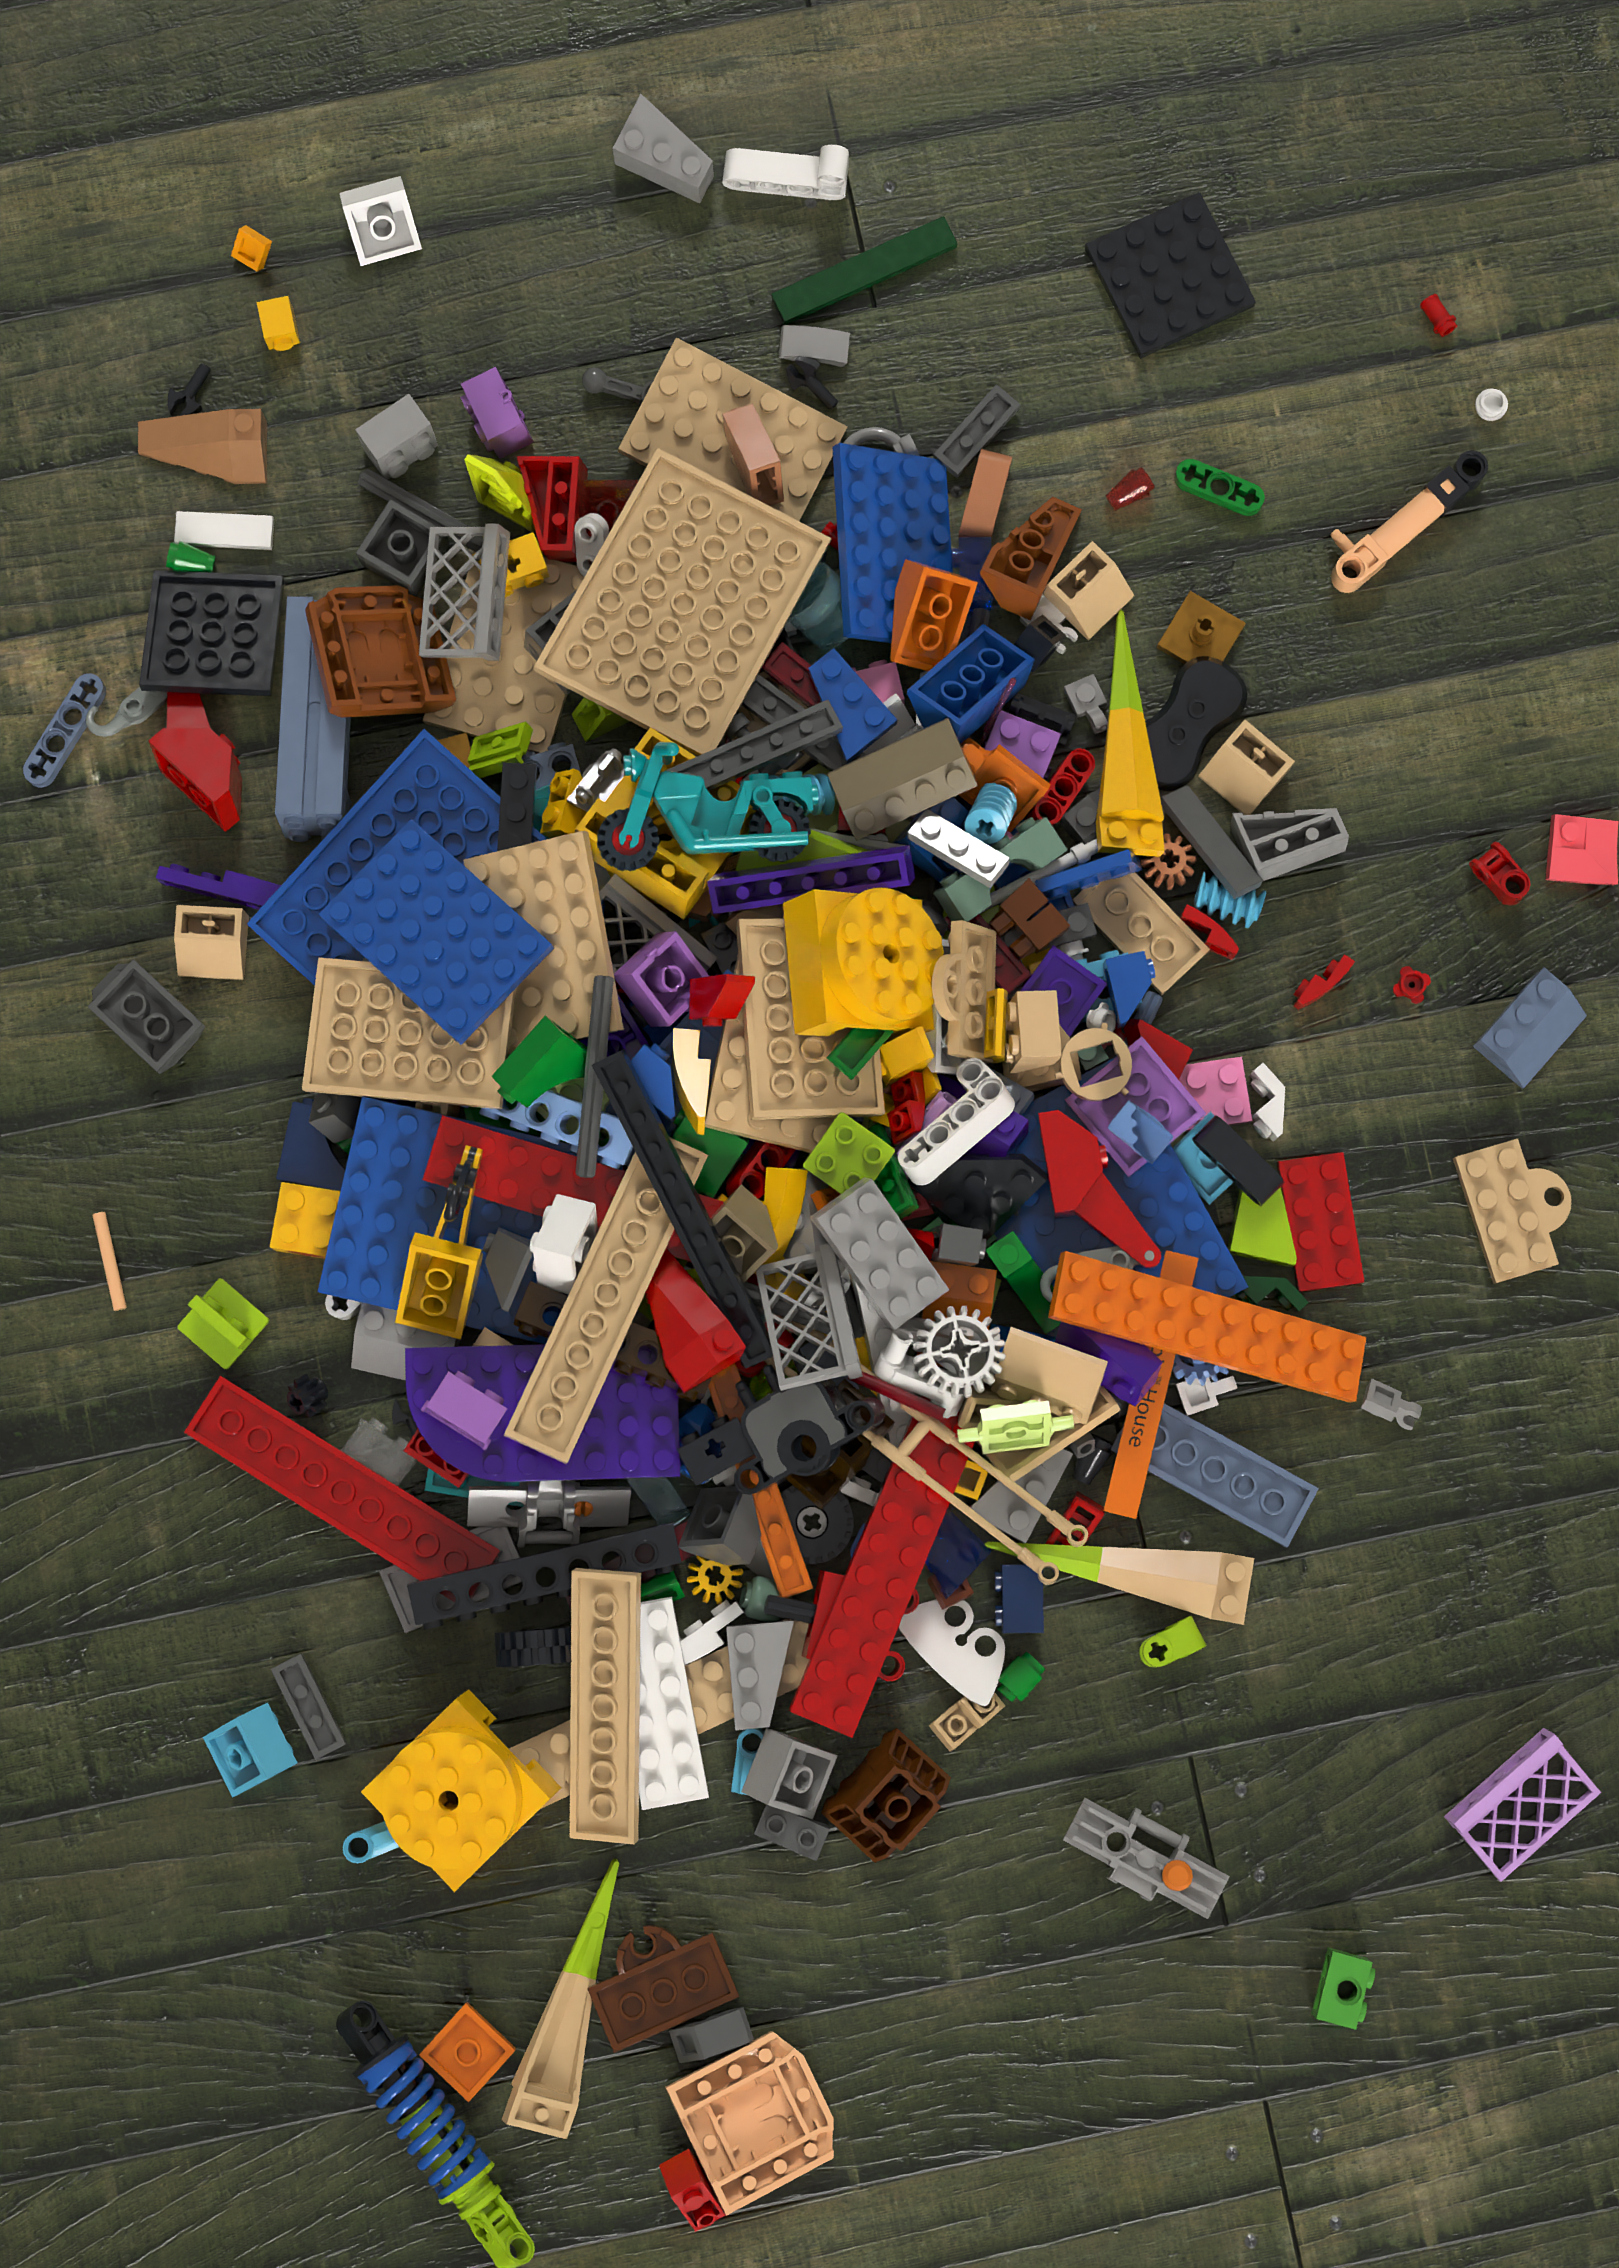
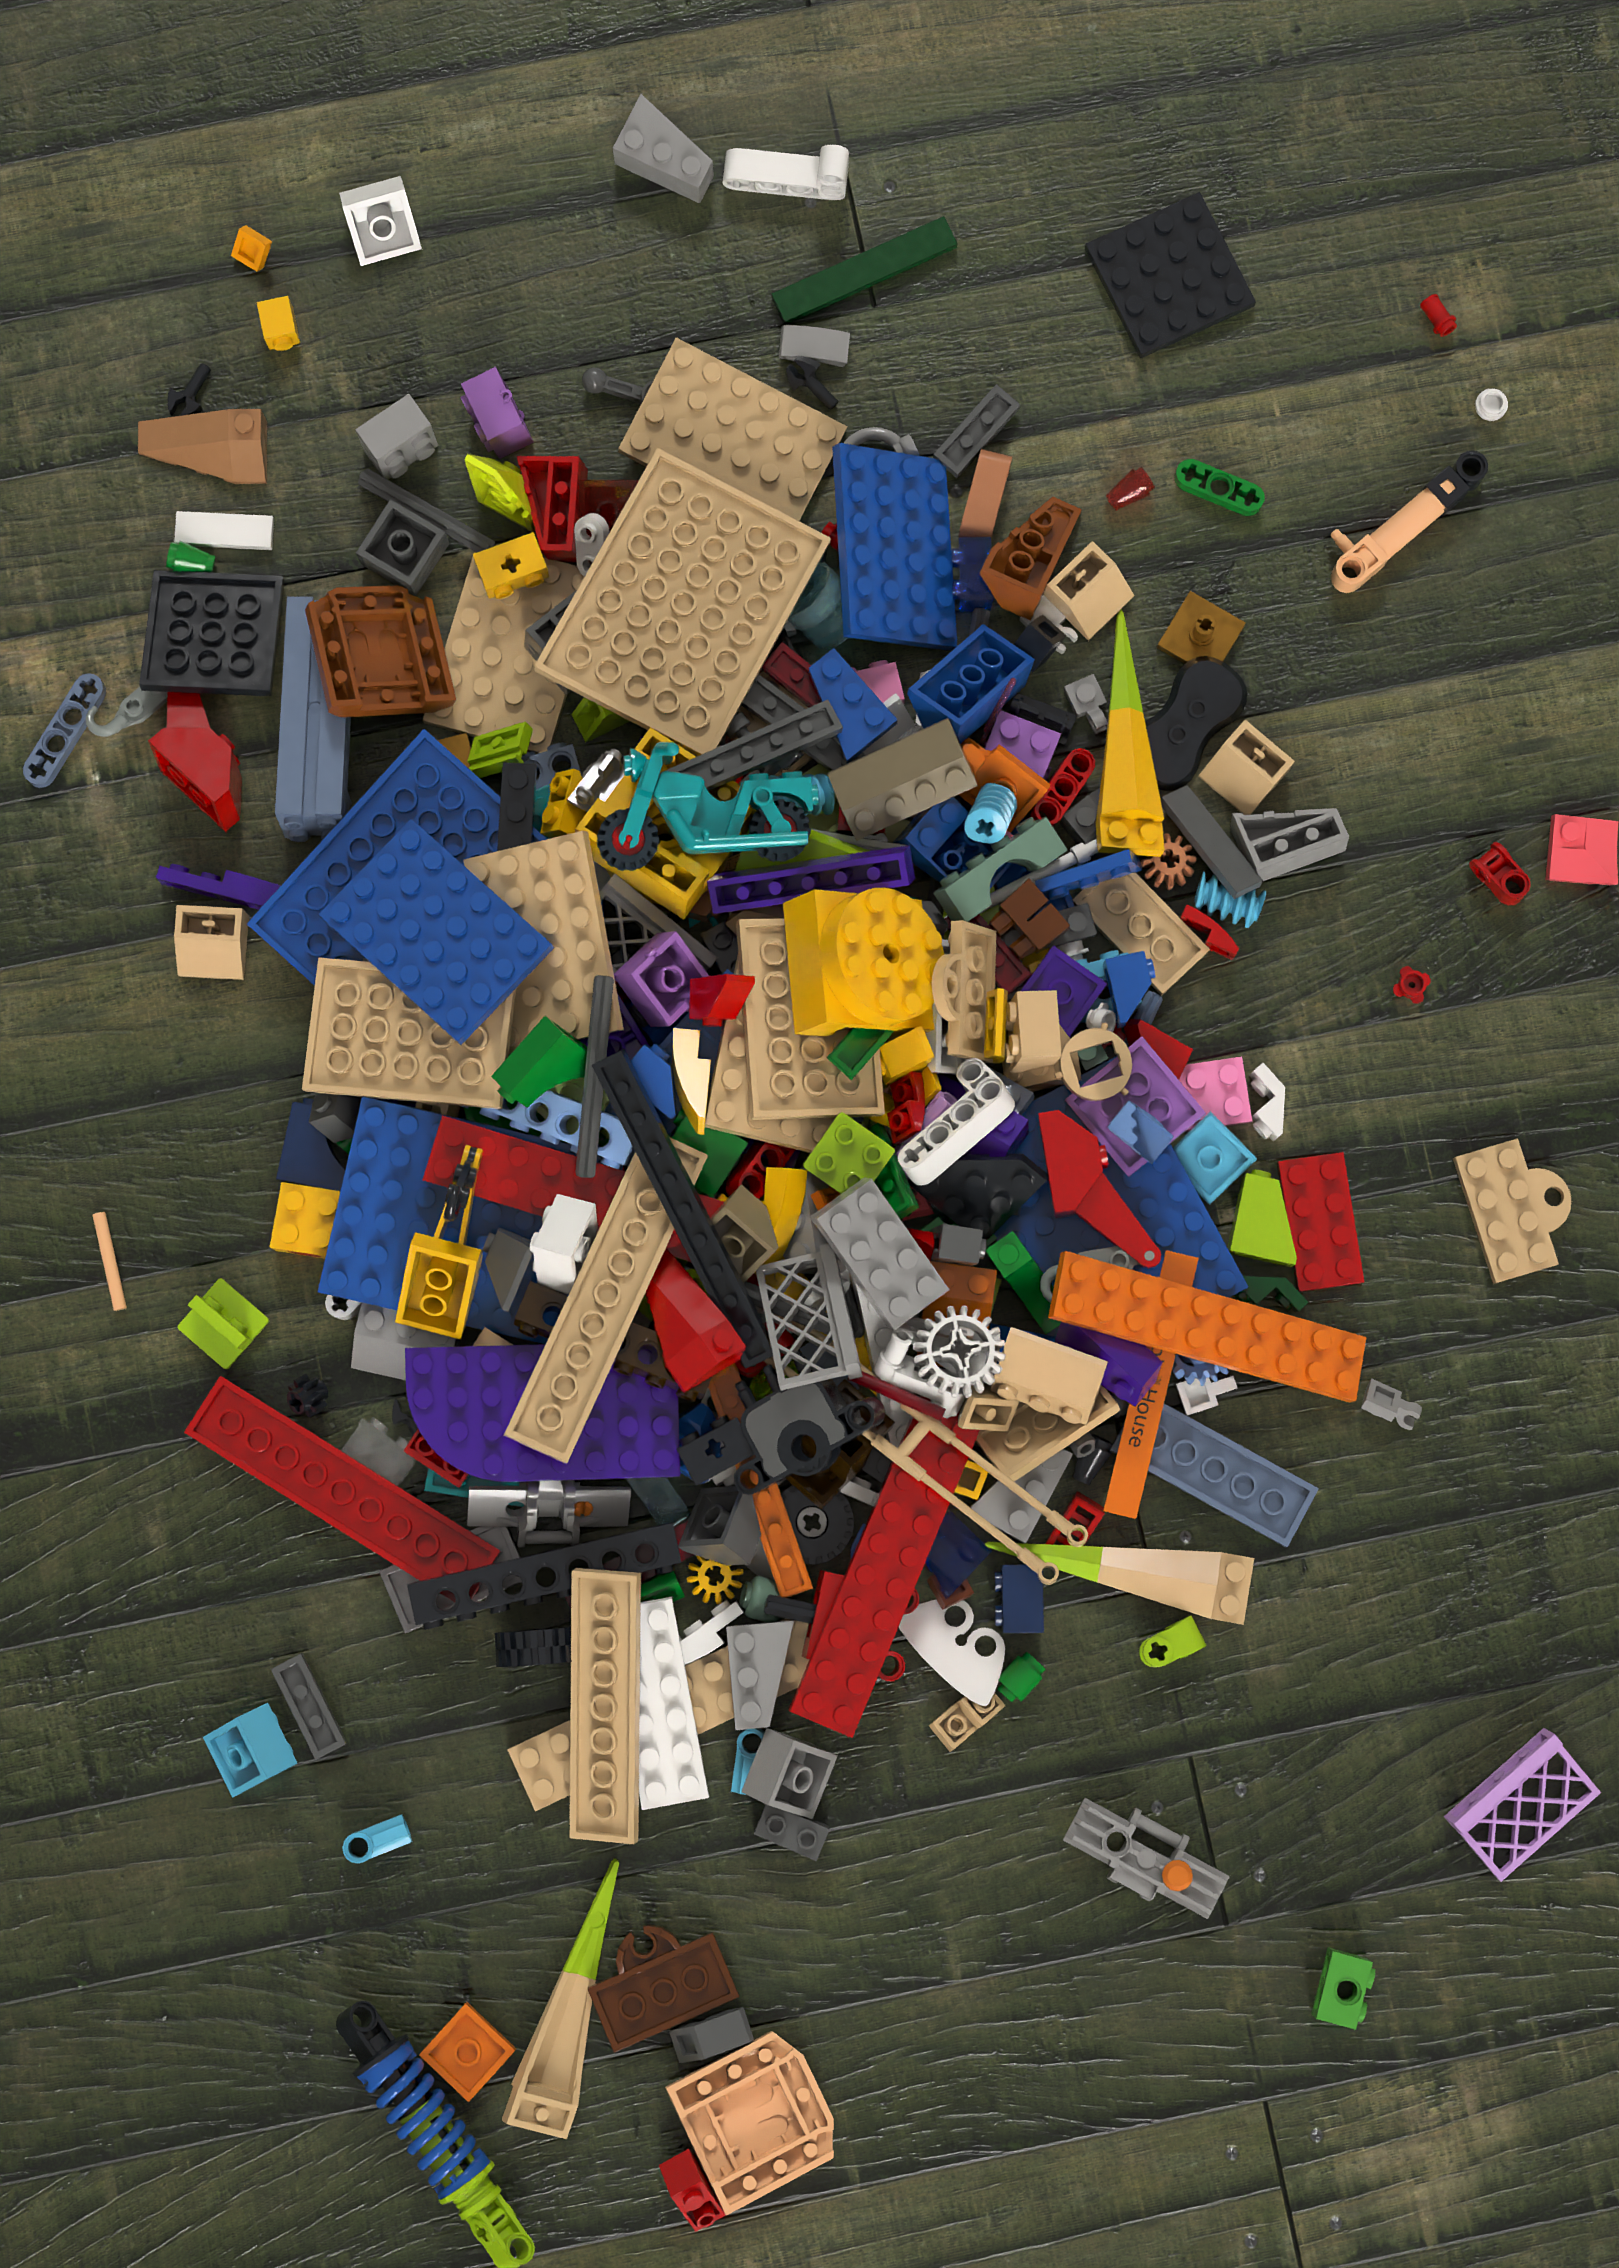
dark grey slope [88,959,206,1074] -> none
yellow piece [361,1689,561,1892] -> none
light grey fence [419,524,510,661] -> none
medium lavender brick [421,1371,507,1451] -> none
nougat slope [722,403,784,506] -> none
reddish brown slope [821,1728,951,1863] -> none
orange slope [890,559,978,671] -> none
plate [907,809,1009,888] -> none
yellowish green plate [957,1400,1074,1454] -> none
black beam [1192,1115,1285,1206] -> none
red slope [1293,954,1355,1010] -> none
sand blue slope [1473,967,1587,1089] -> none

